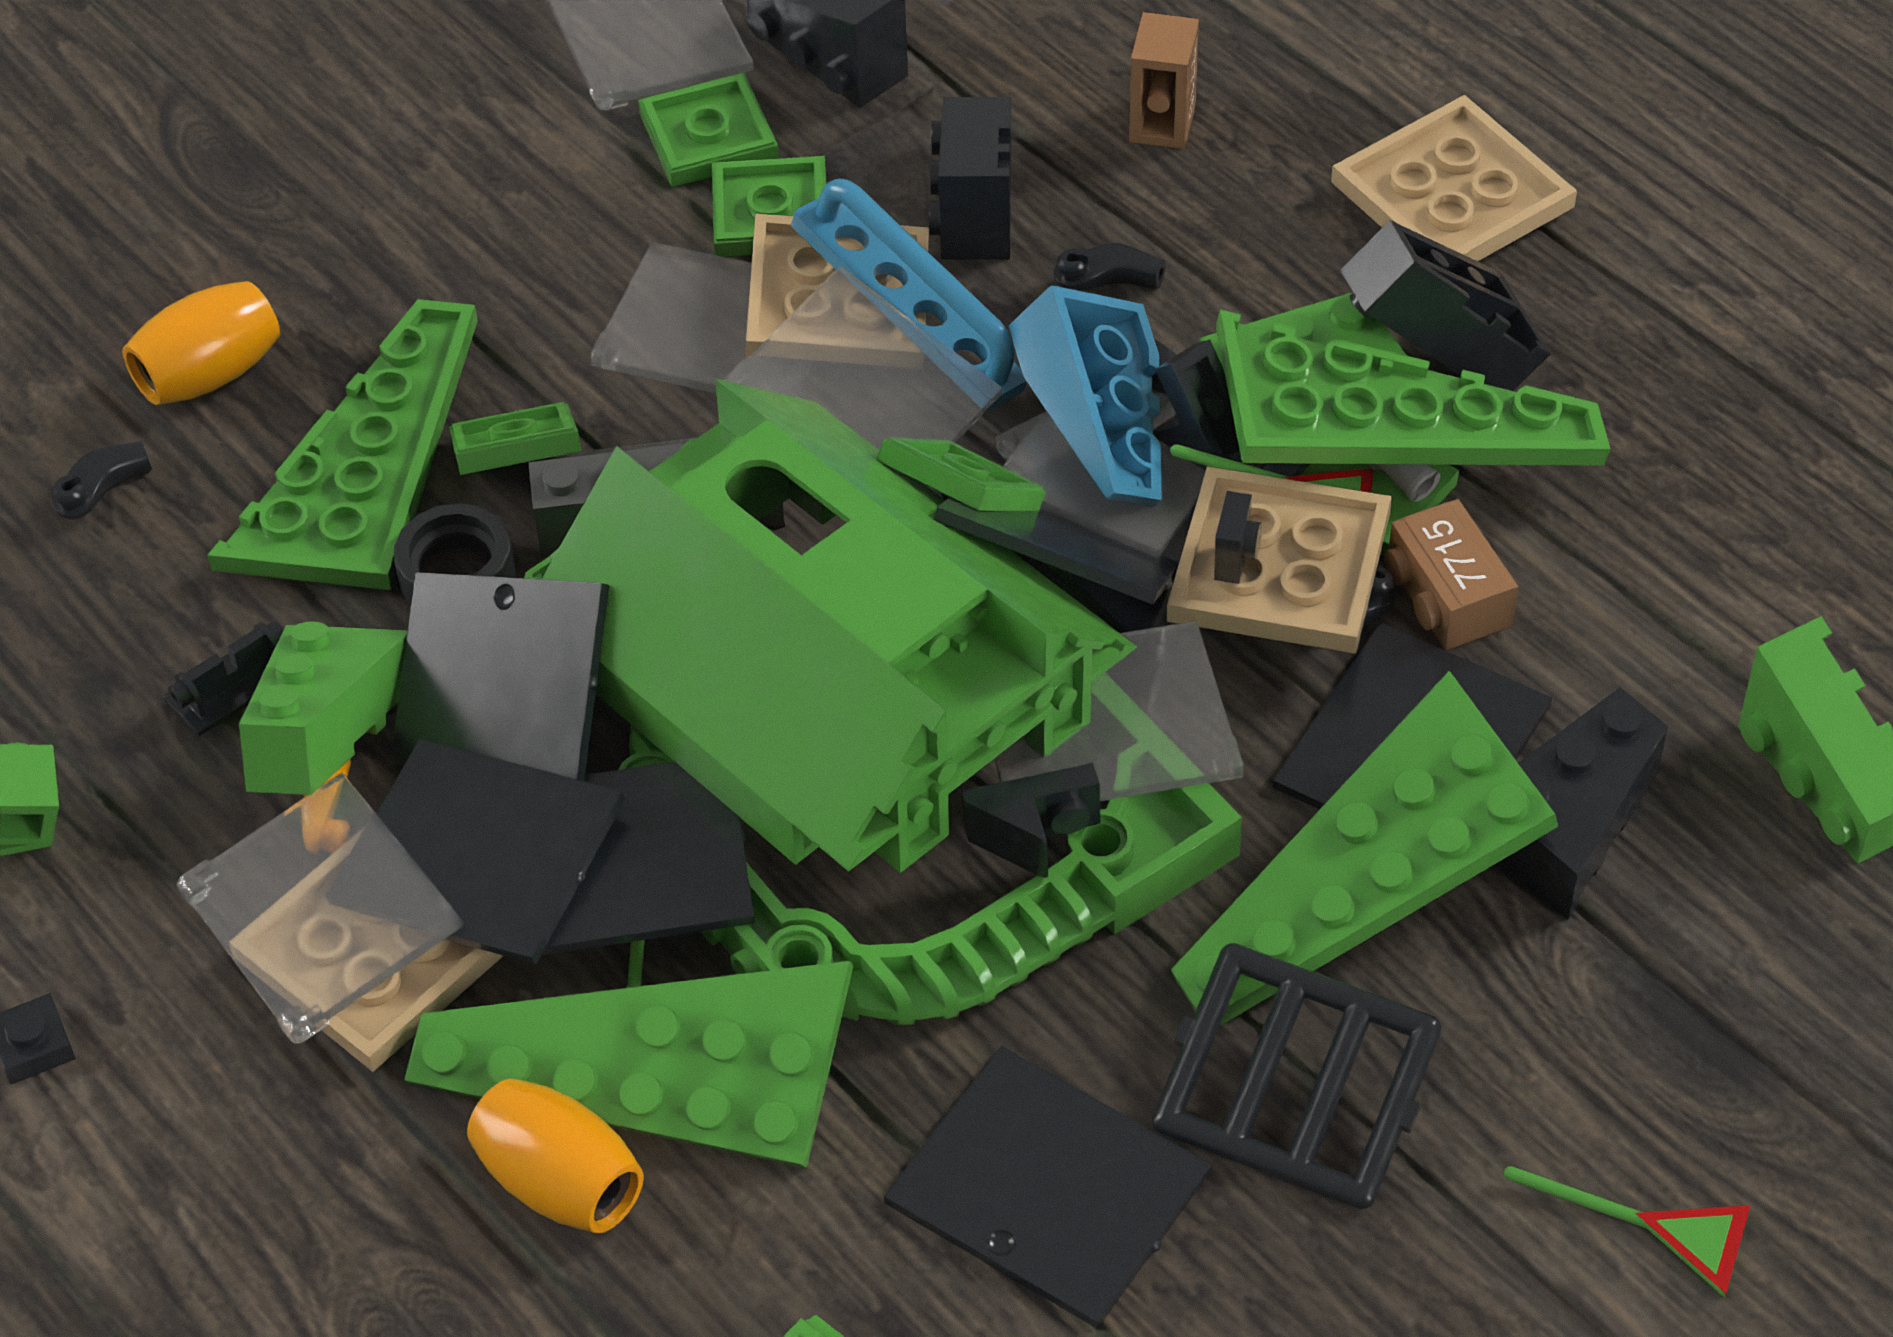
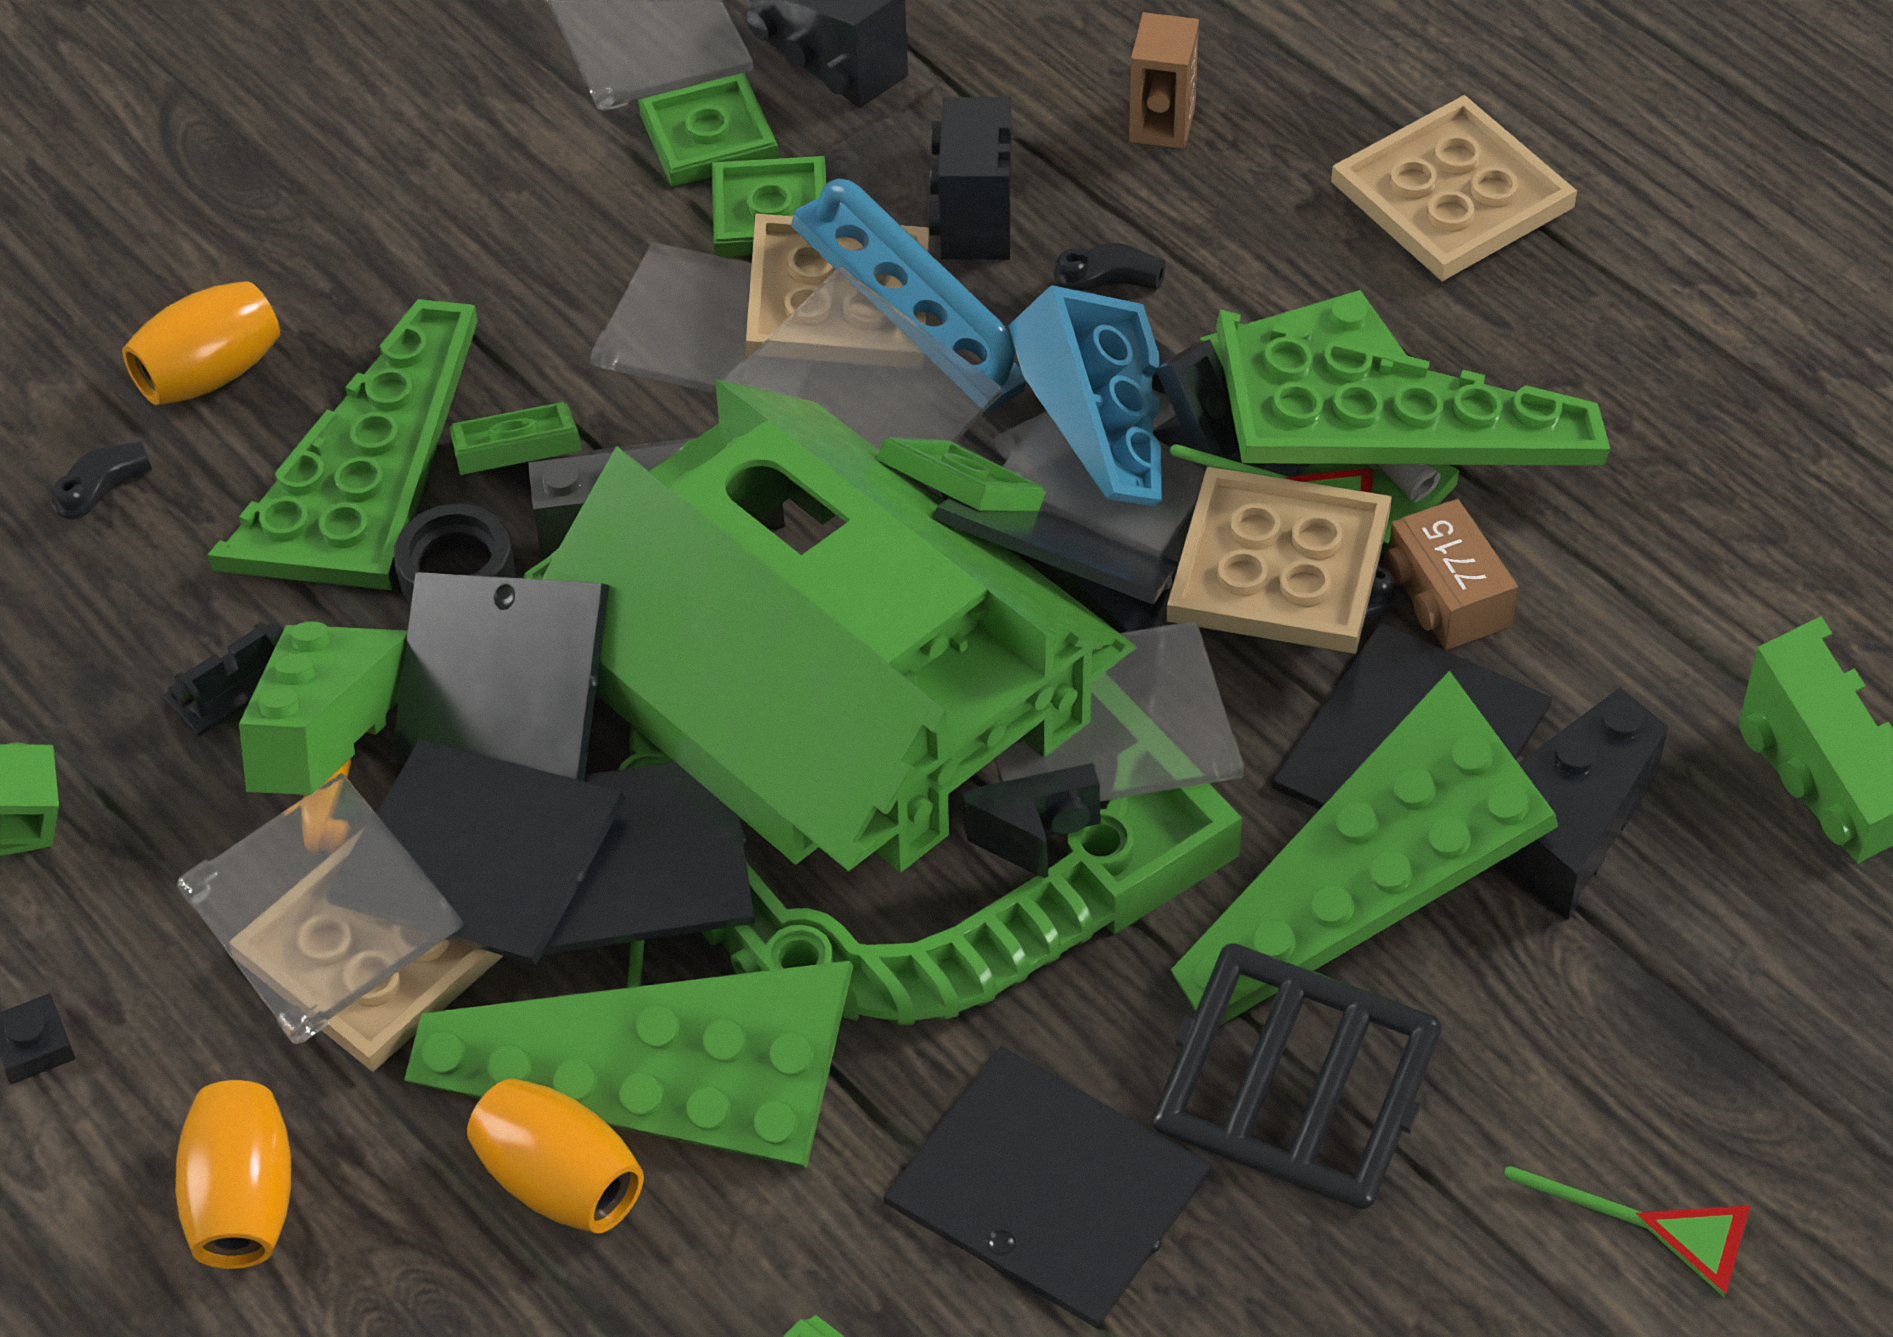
black plate [1214,491,1262,584] -> none
black wedge [1340,220,1551,391] -> none
none -> light orange piece [175,1080,291,1269]

